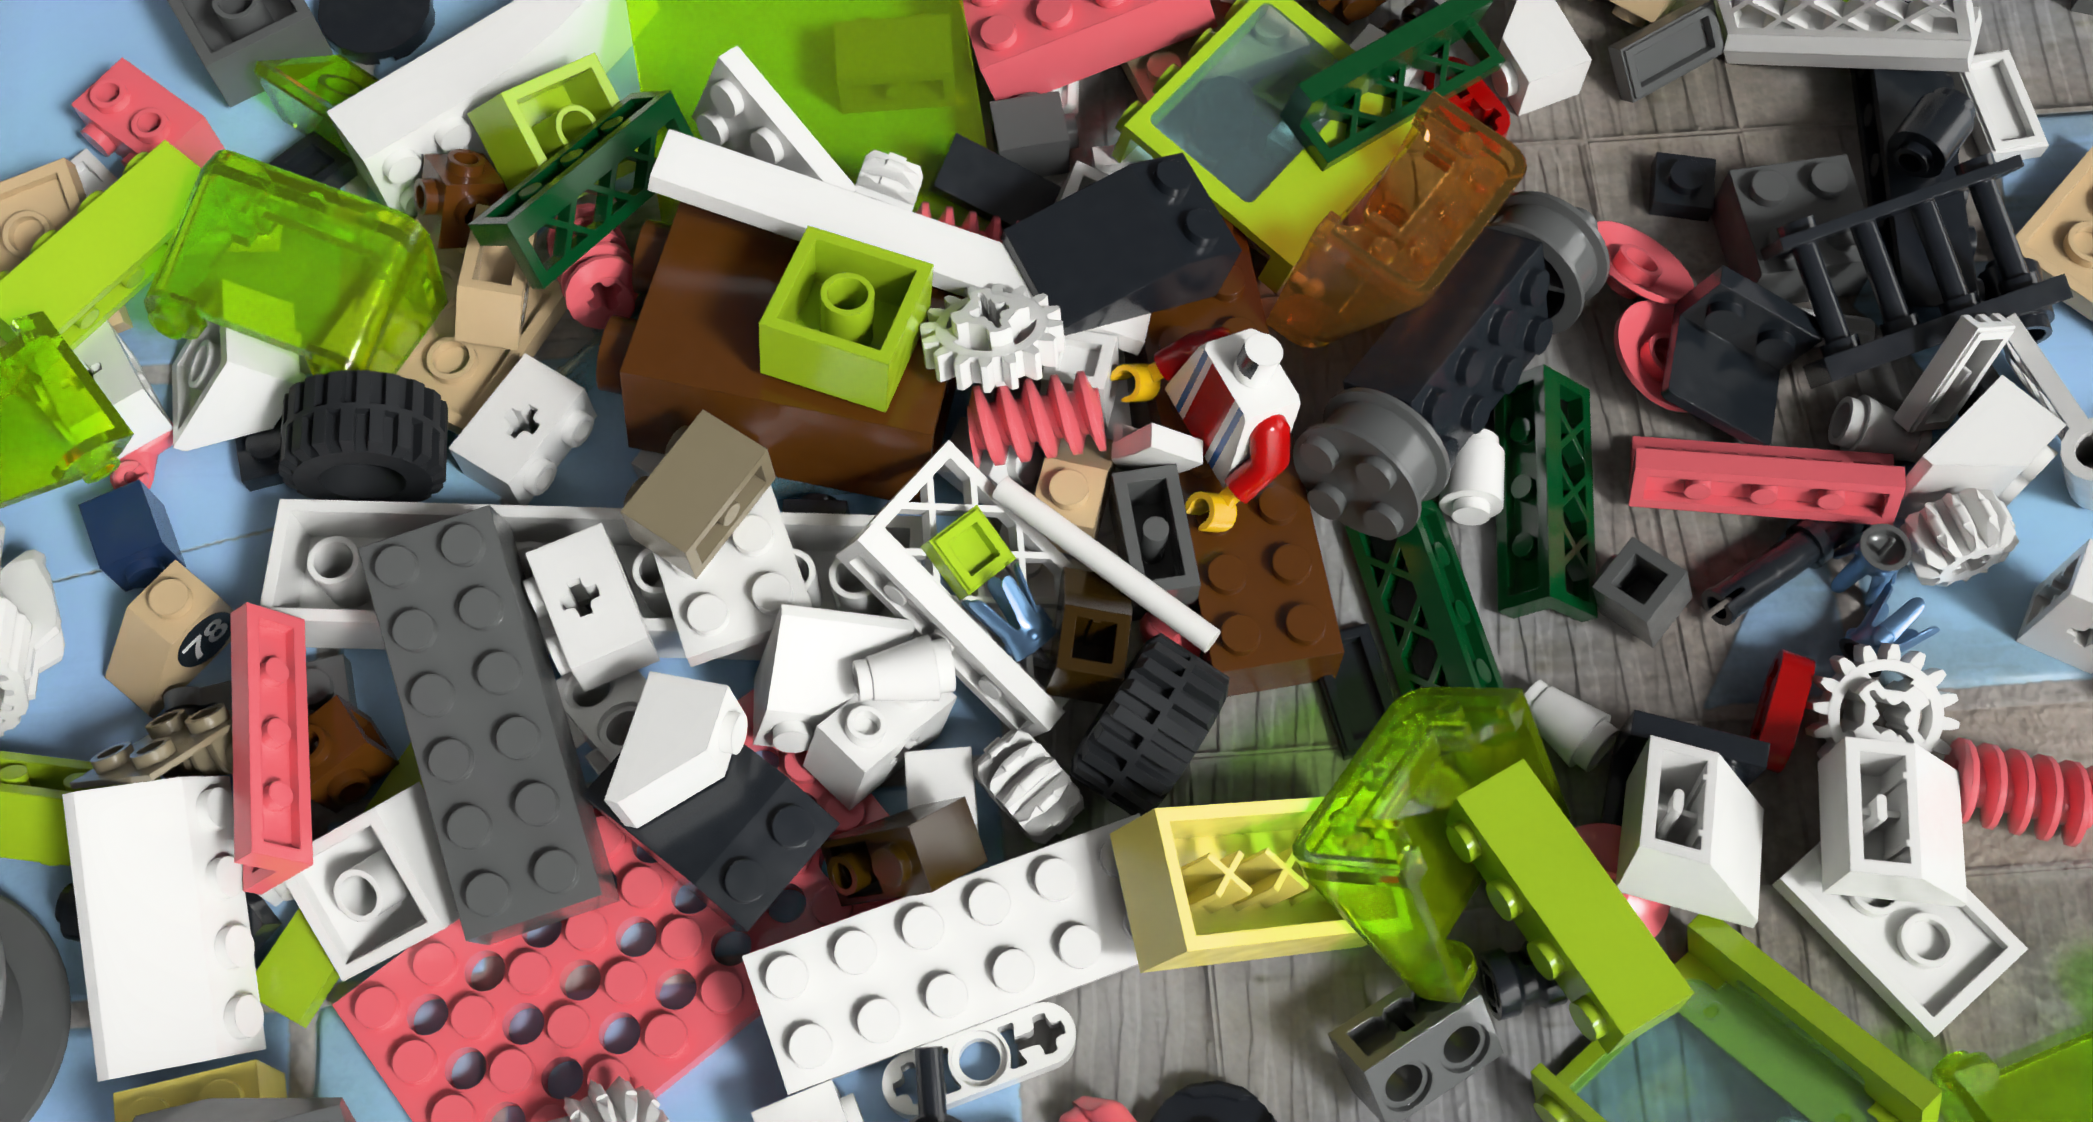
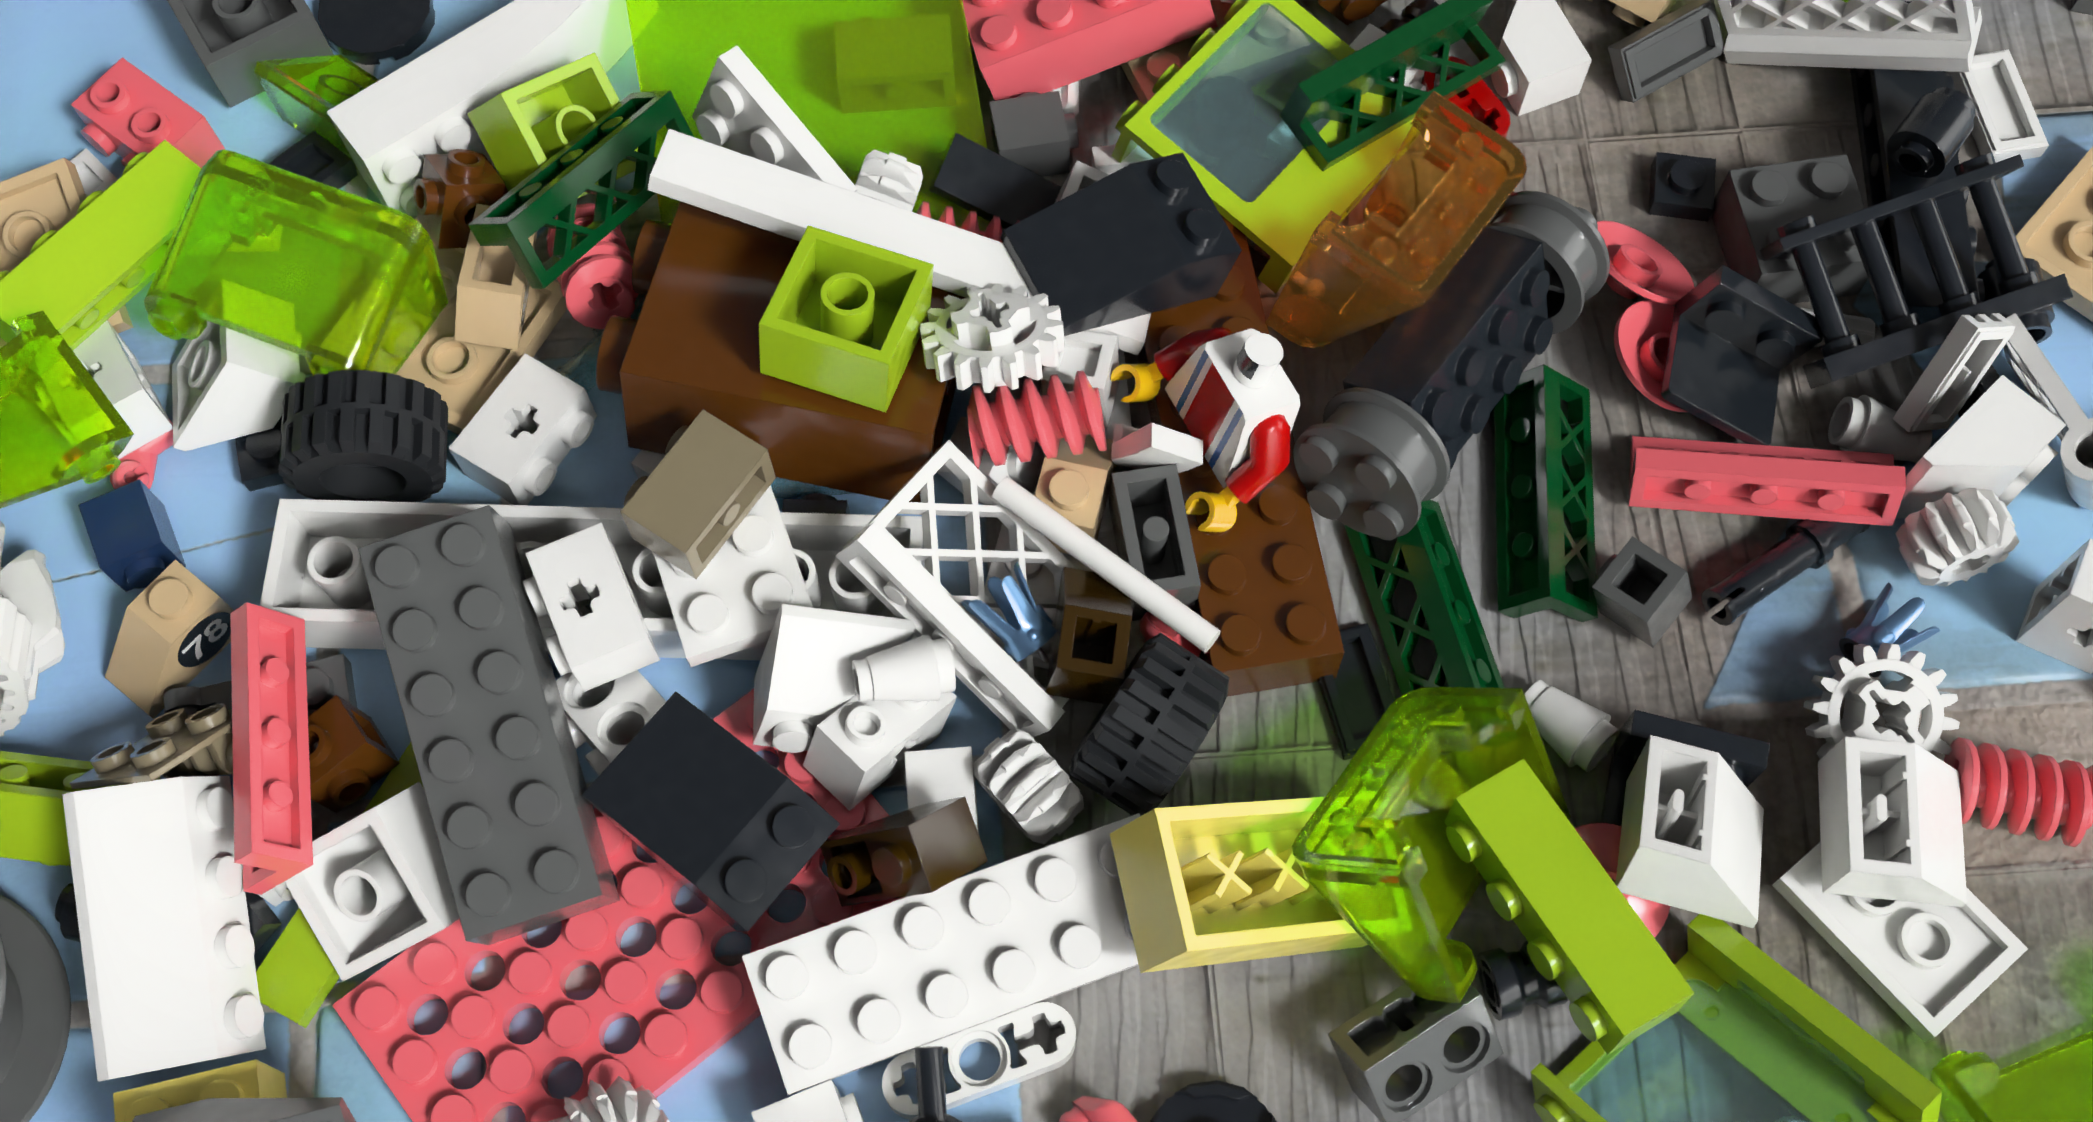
white slope [604,671,748,828] -> none
lime tile [920,505,1016,600] -> none
white brick [1439,428,1505,526] -> none
red beam [1749,649,1816,774] -> none
piece [1831,524,1912,608] -> none

